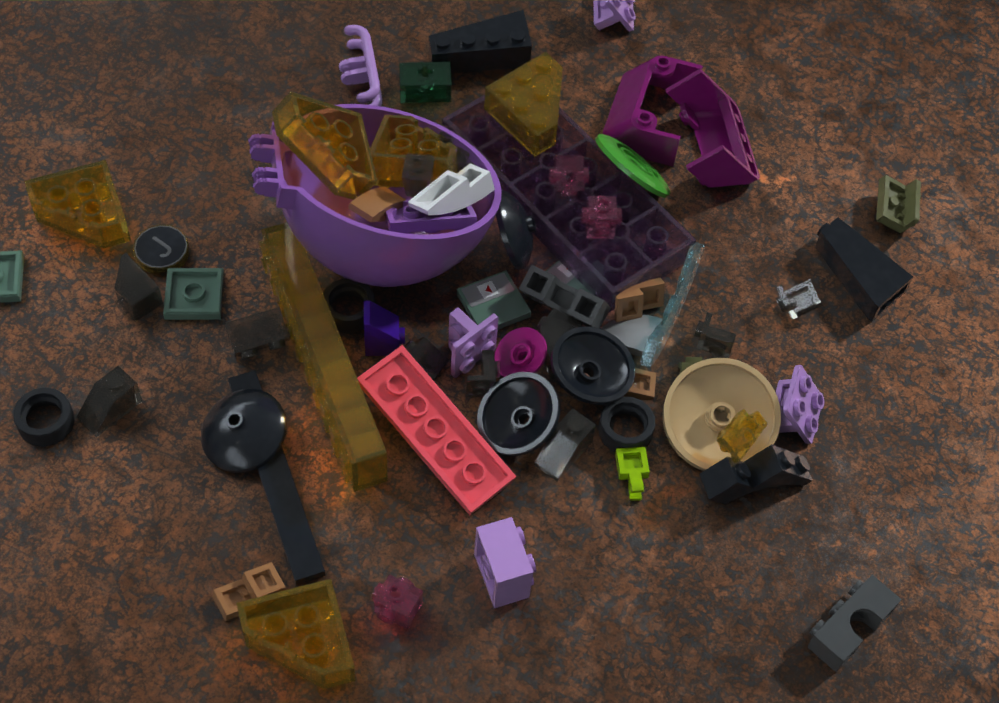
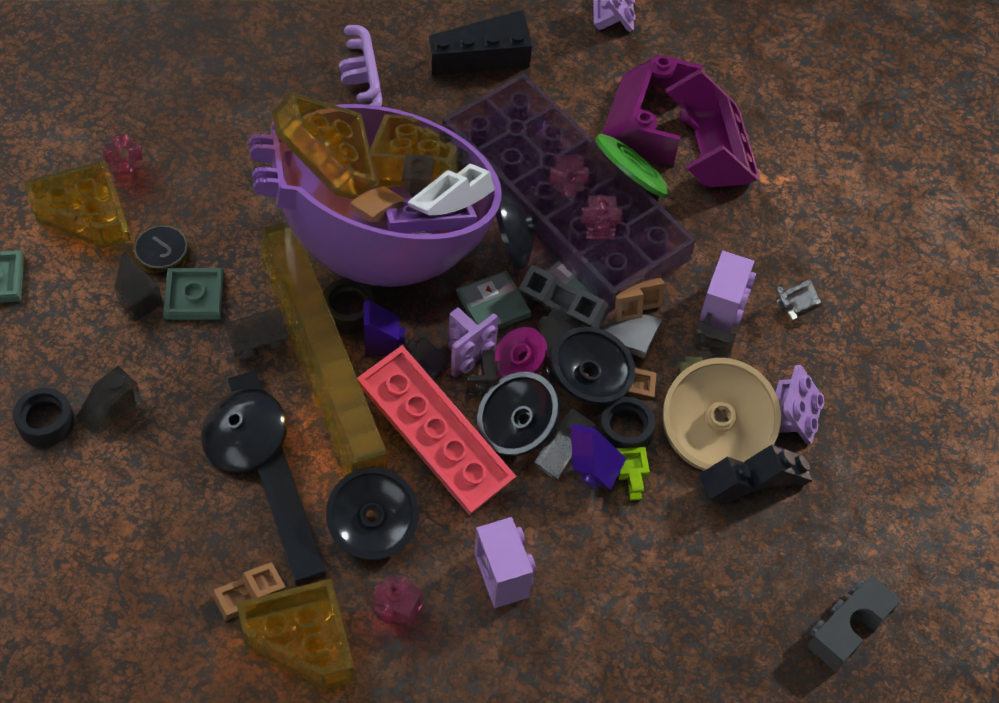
clear green brick [399,62,452,103] -> none
clear yellow brick [484,52,563,157] -> none
clear light blue tile [640,242,706,368] -> none
clear yellow hips [717,409,768,463] -> none
black slope [815,217,913,322] -> none
olive bracket [876,175,921,234] -> none
none -> clear pink brick [102,134,143,174]
none -> black dish [326,467,419,560]
none -> dark purple slope [571,424,627,489]
none -> lavender brick [698,250,756,335]

